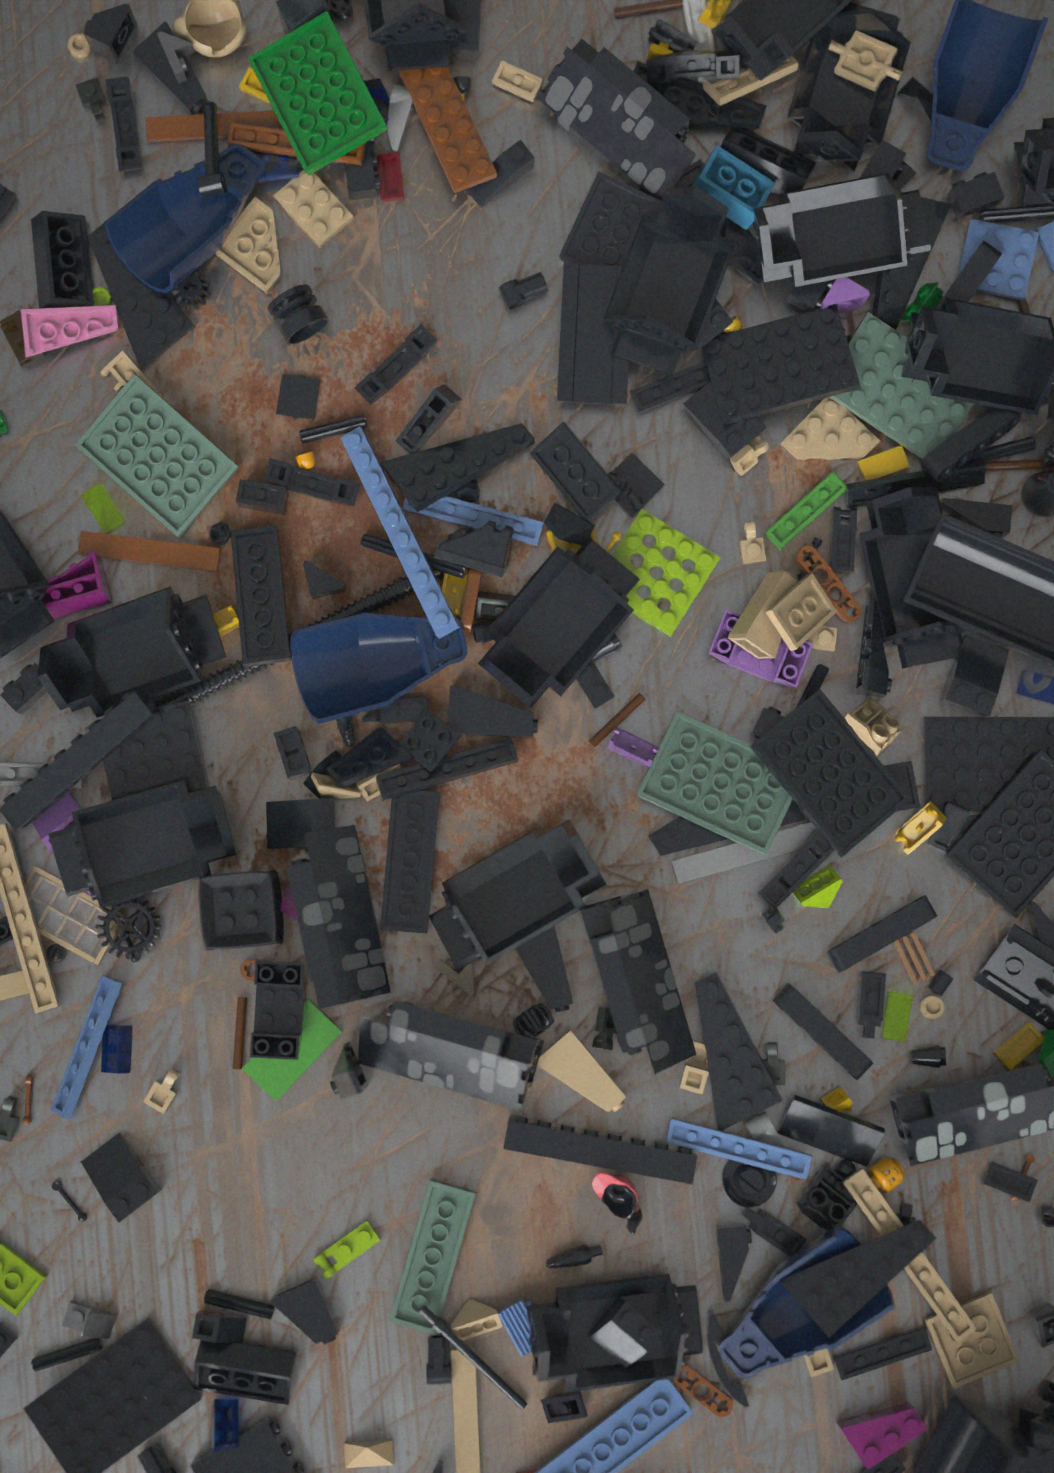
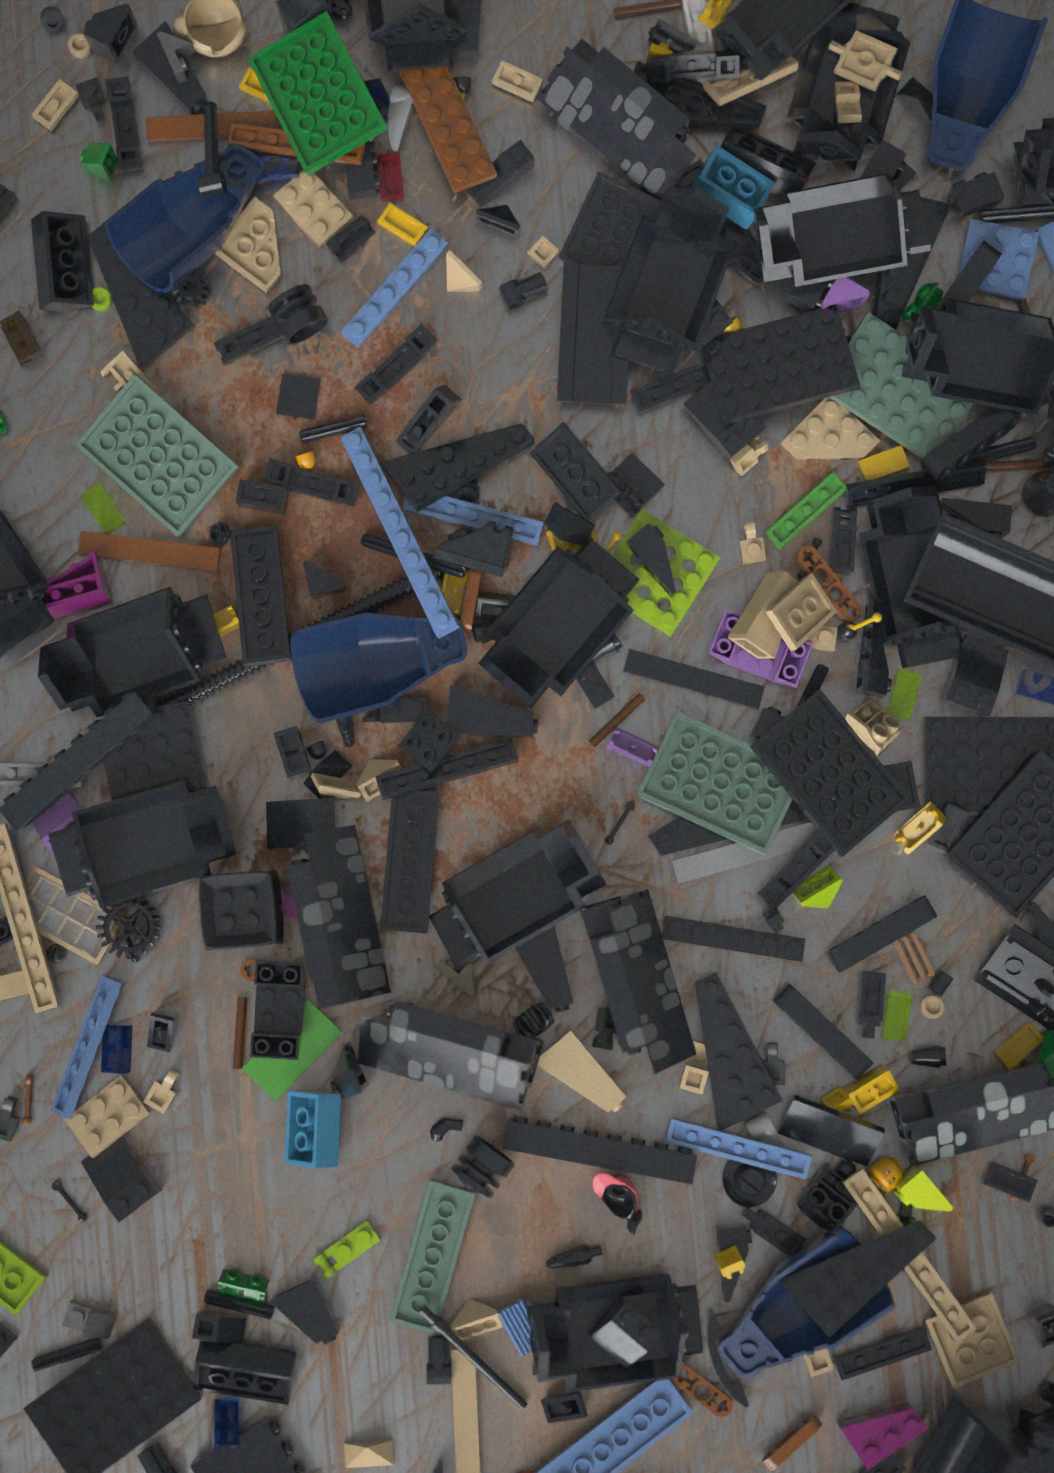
black brick [0,663,47,715] -> none
bright pink wing [21,305,118,357] -> none
black wing [326,727,411,788] -> none
none -> tan plate [31,79,79,131]
none -> black tile [40,6,64,31]
none -> tan plate [64,1075,151,1158]
none -> green slope [80,142,118,181]
none -> black slope [147,1011,180,1053]
none -> black plate [214,316,283,365]
none -> green hinge [217,1269,270,1303]
none -> dark azure brick [285,1090,341,1168]
none -> black hinge [306,740,326,759]
none -> black hinge [326,215,376,261]
none -> medium blue plate [341,229,449,349]
none -> yellow tile [377,202,429,247]
none -> black arm [430,1118,463,1142]
none -> tan slope [446,250,483,292]
none -> black wheel [451,1135,515,1199]
none -> black slope [476,204,520,237]
none -> tan tile [527,236,560,270]
none -> black hinge [605,801,635,845]
none -> black tile [623,649,765,710]
none -> black slope [626,523,676,598]
none -> black plate [662,915,806,962]
none -> yellow tile [714,1245,746,1279]
none -> dark orange beam [762,1413,822,1471]
none -> tan slope [834,82,862,123]
none -> hinge [837,613,882,641]
none -> yellow hinge [842,1064,900,1115]
none -> clear neon green tile [887,669,922,721]
none -> neon yellow slope [893,1166,954,1211]

